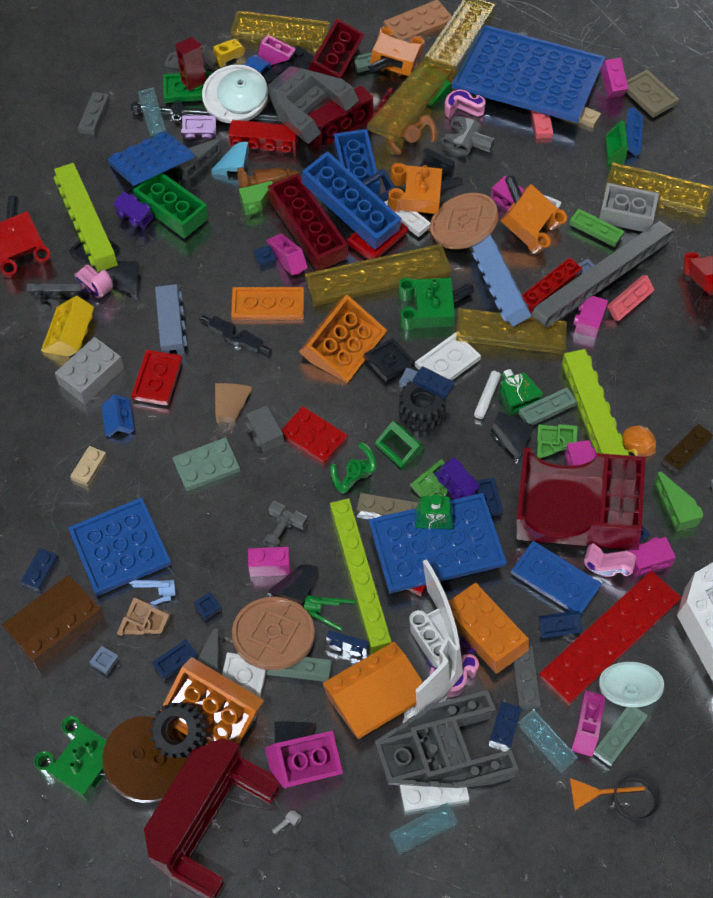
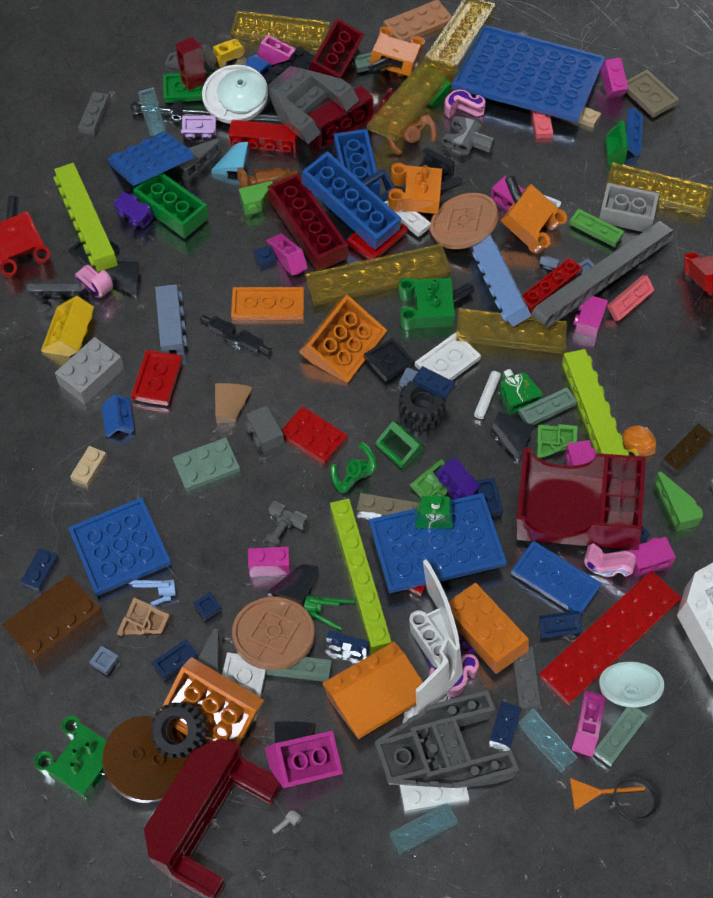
none -> sand blue plate [540,255,560,270]

